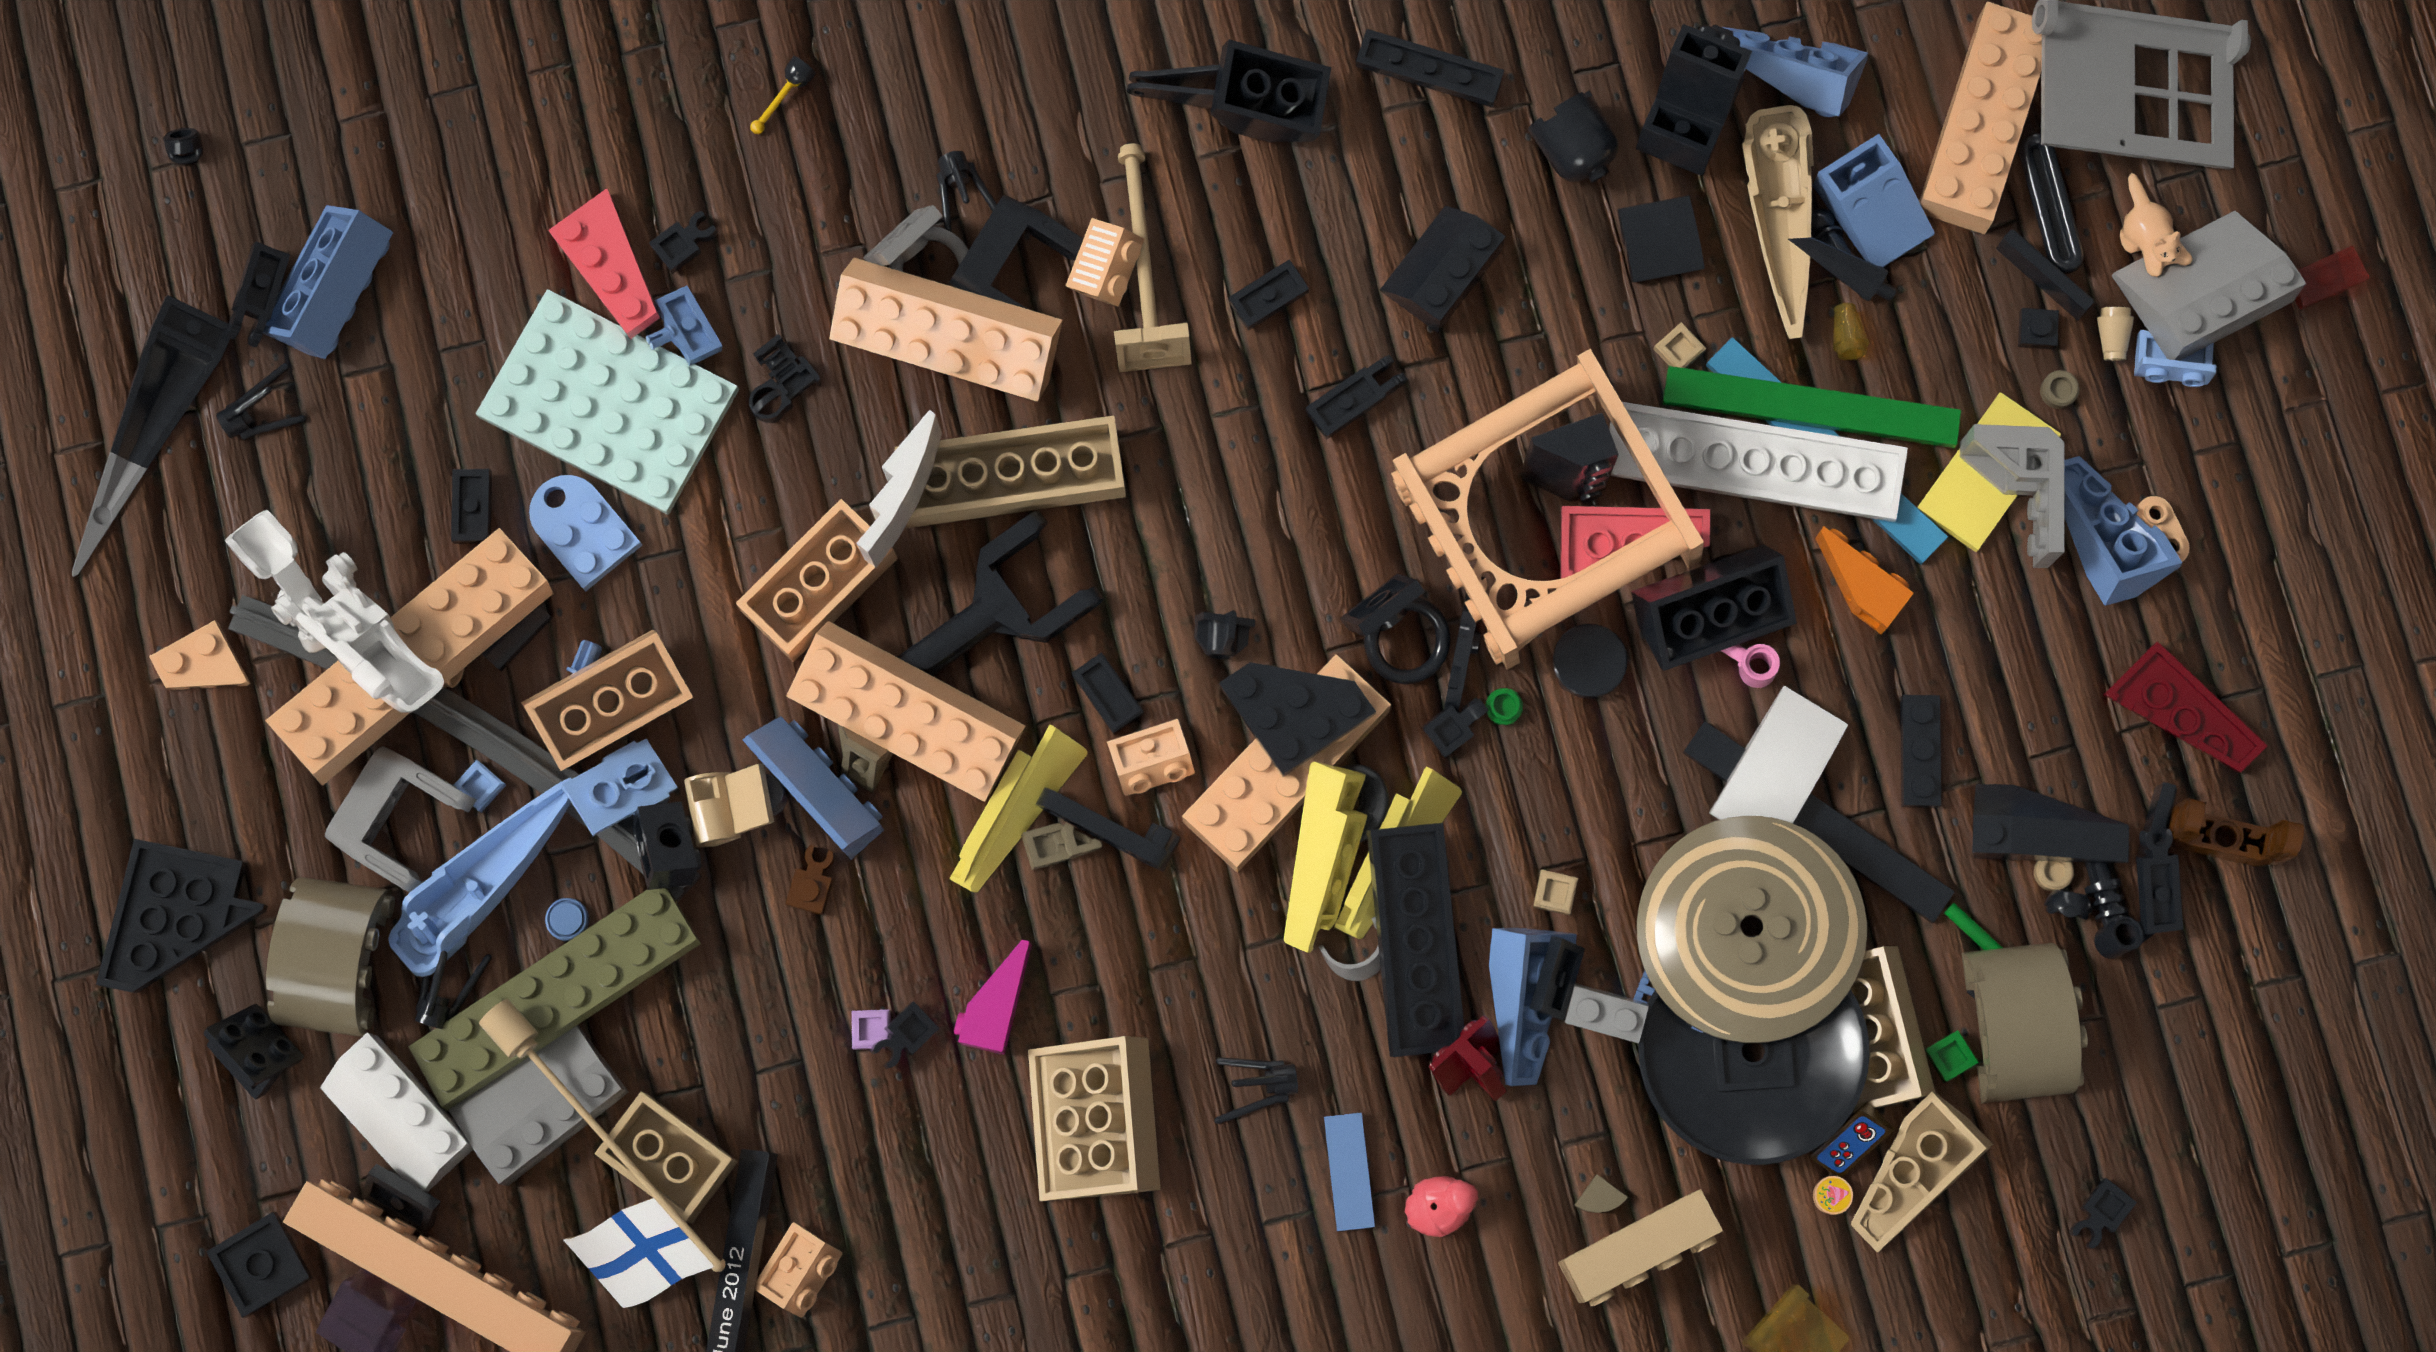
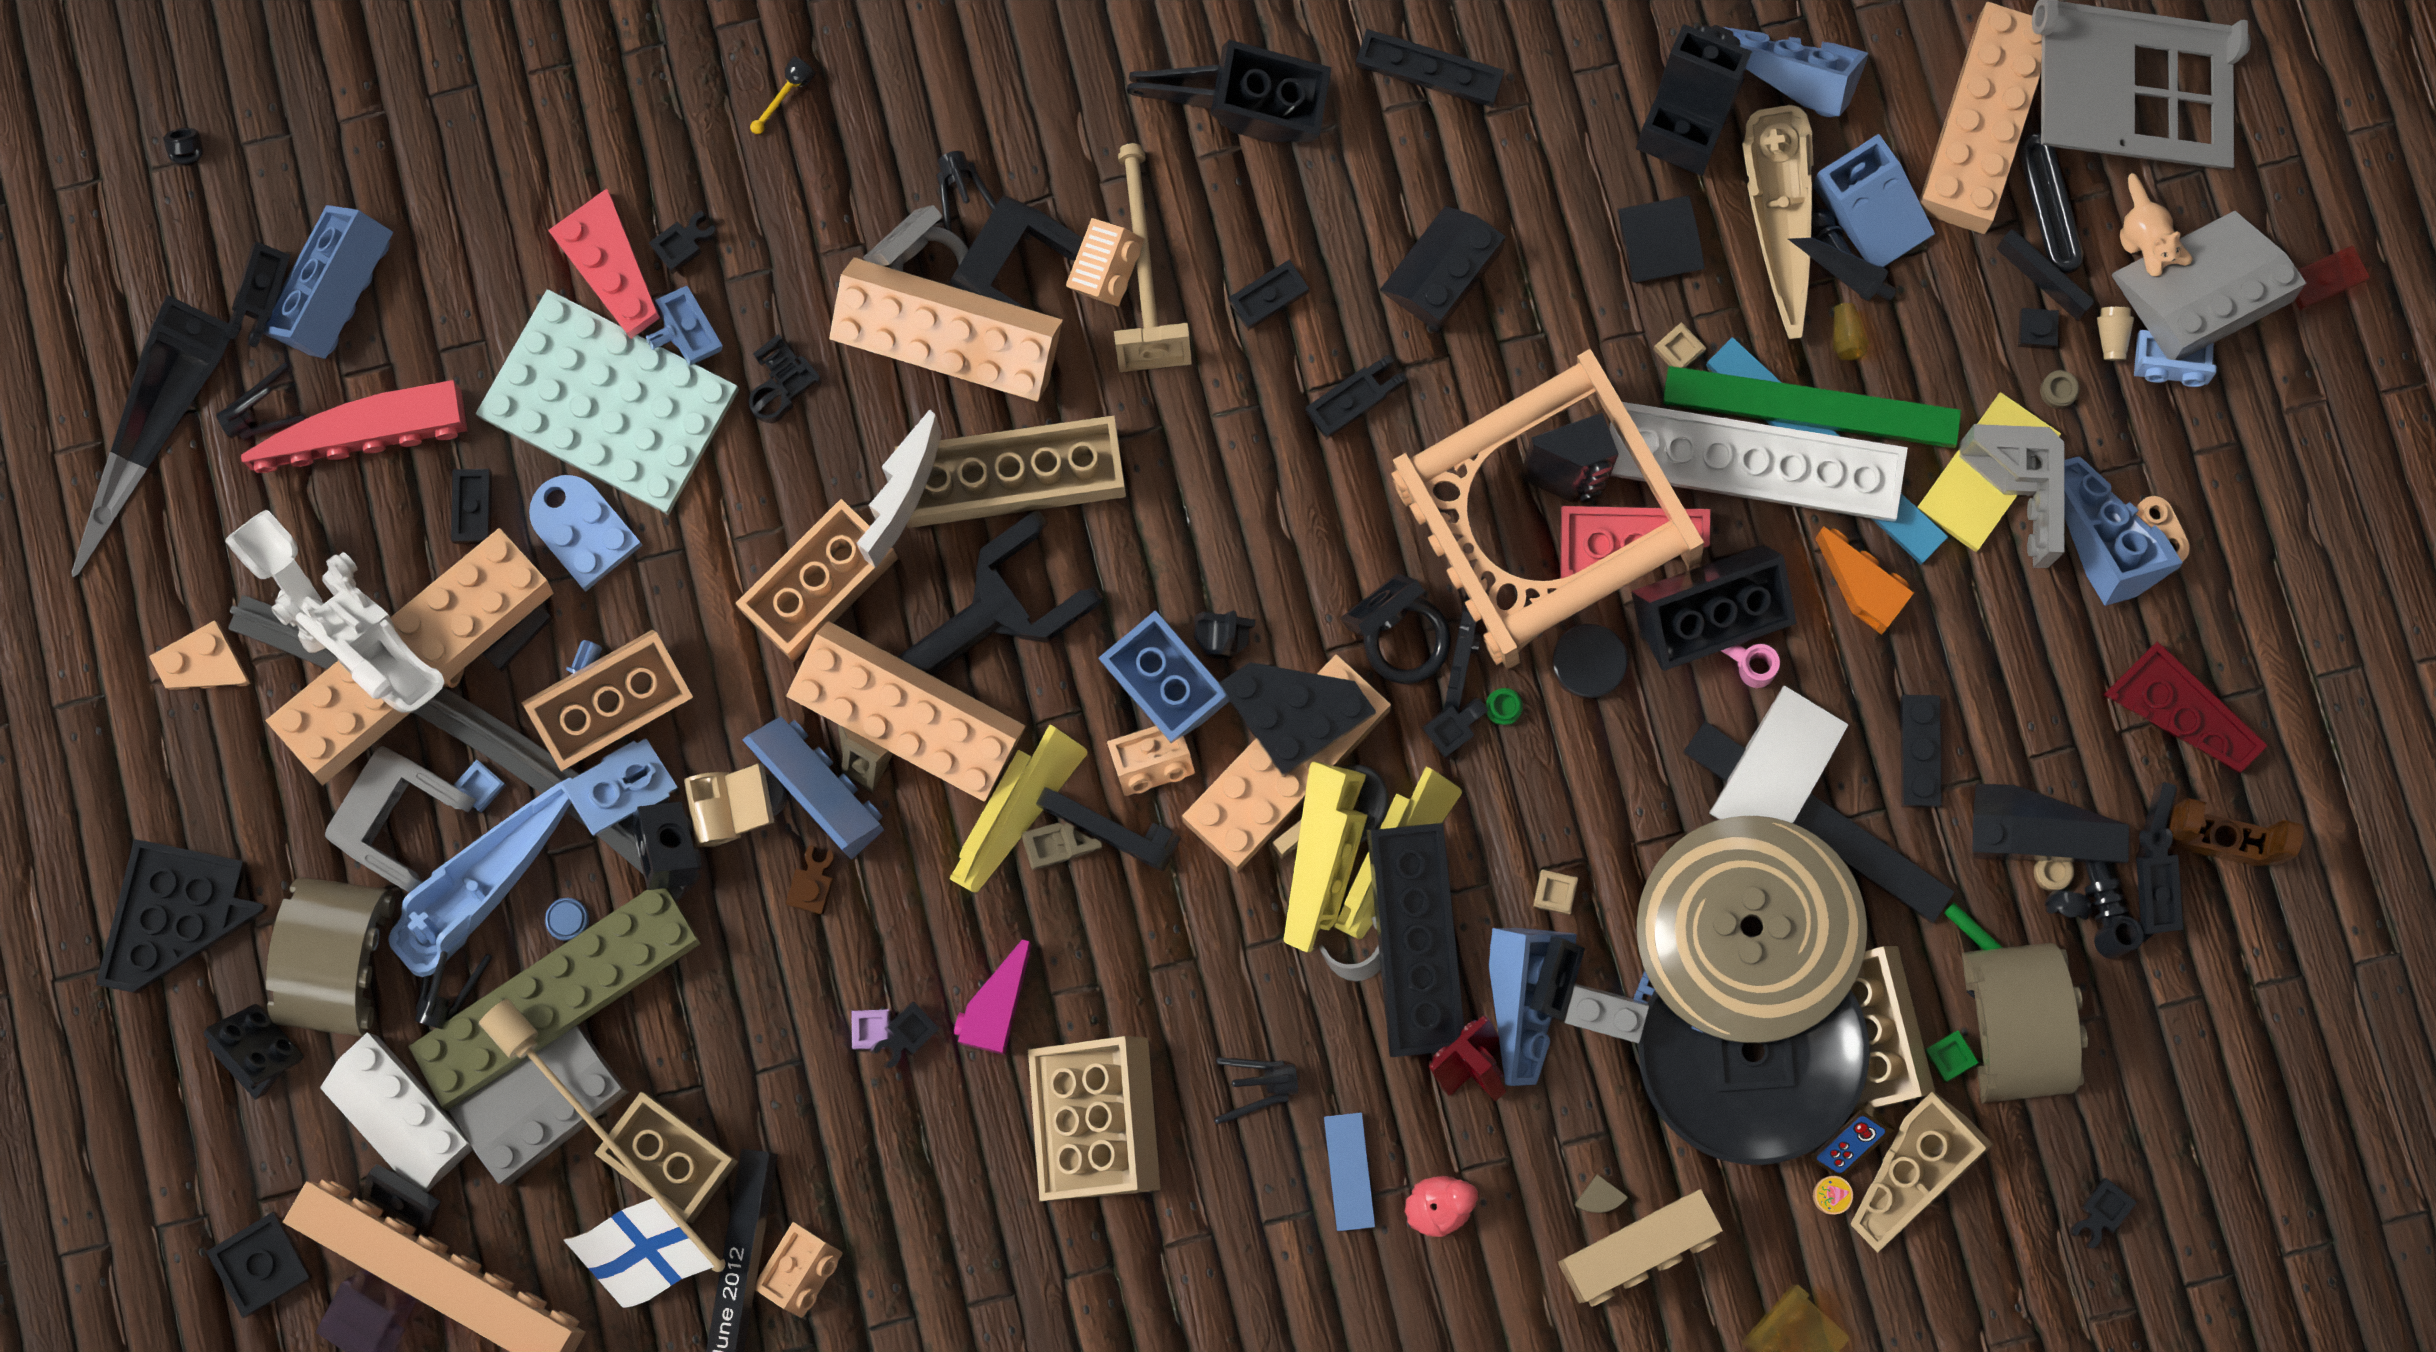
black tile [1071,652,1144,735] -> none
black cylinder [1528,90,1619,183] -> none
none -> coral slope [241,380,468,473]
none -> medium blue slope [1098,610,1229,743]
none -> tan tile [1273,819,1302,859]

